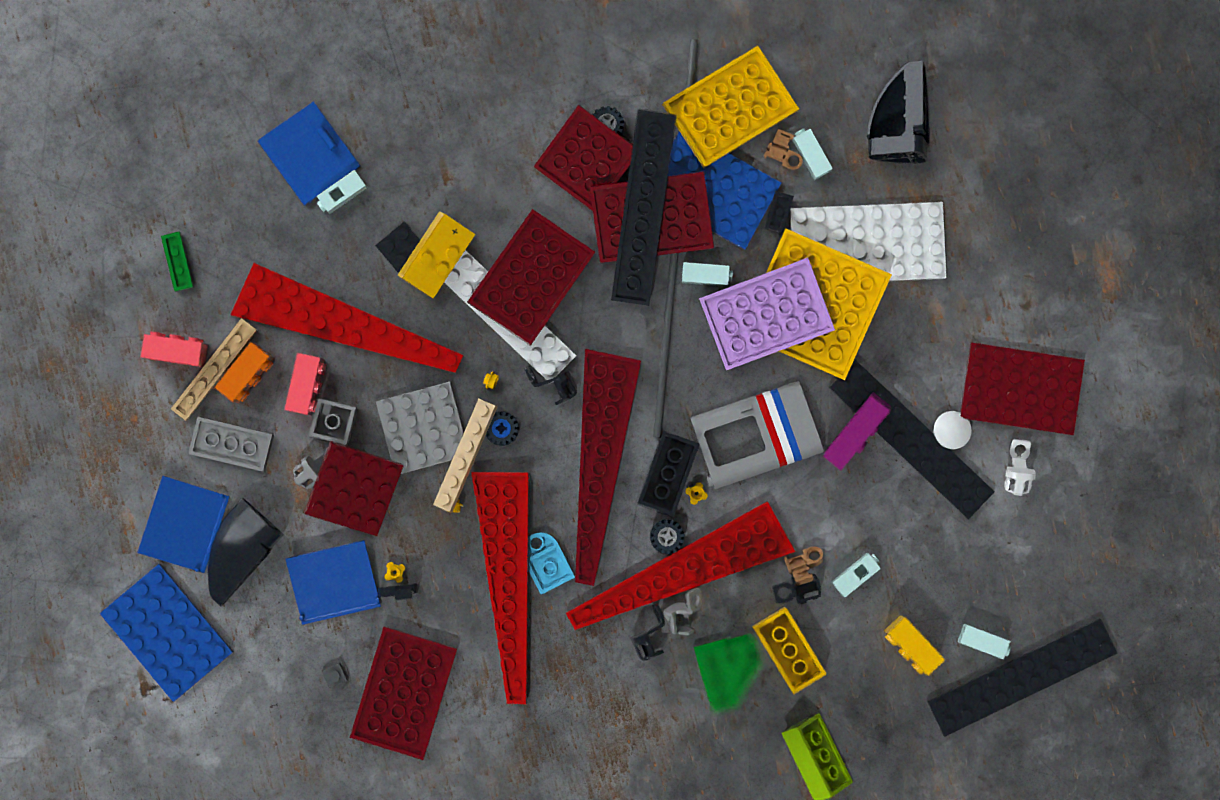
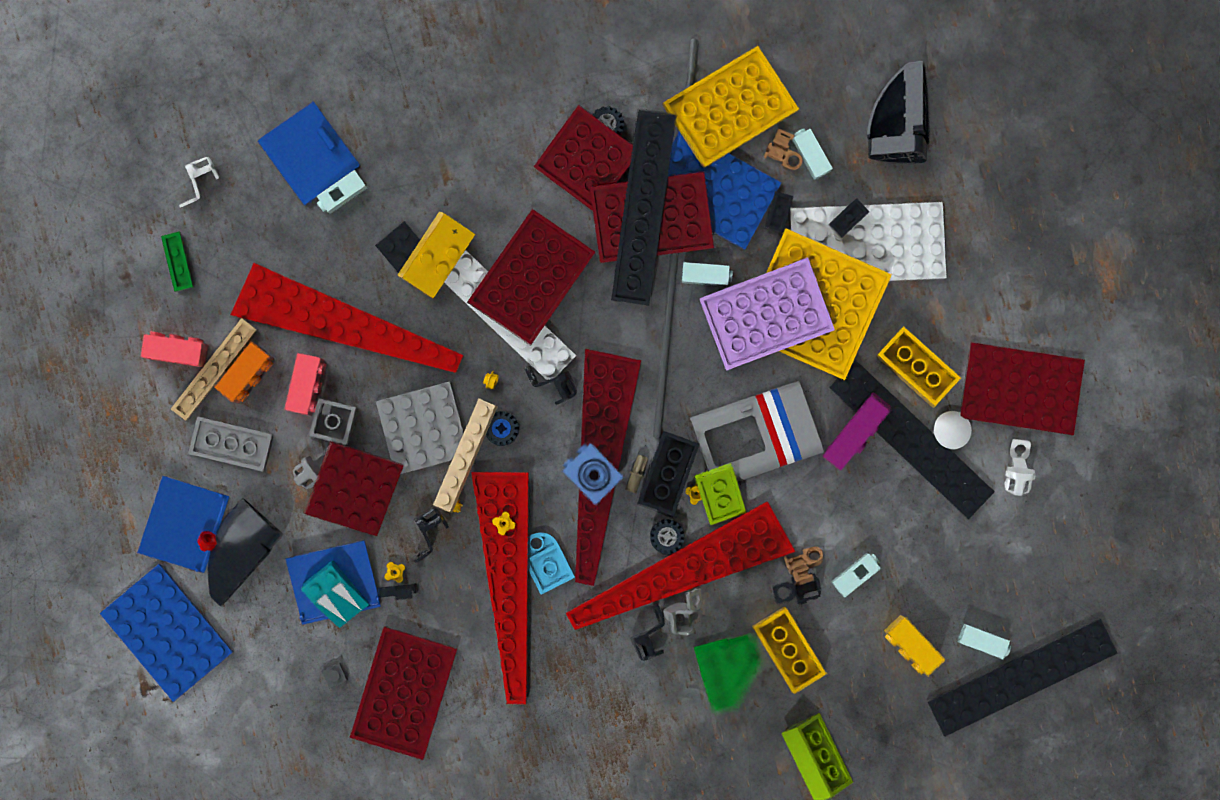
none -> white piece [179,157,219,208]
none -> red tile [197,531,217,551]
none -> teal slope [301,560,369,628]
none -> black piece [413,507,449,563]
none -> yellow plate [492,512,515,535]
none -> medium blue brick [563,444,623,504]
none -> dark tan axle [625,455,648,494]
none -> lime plate [694,463,746,525]
none -> black plate [828,198,870,238]
none -> yellow brick [877,326,961,408]

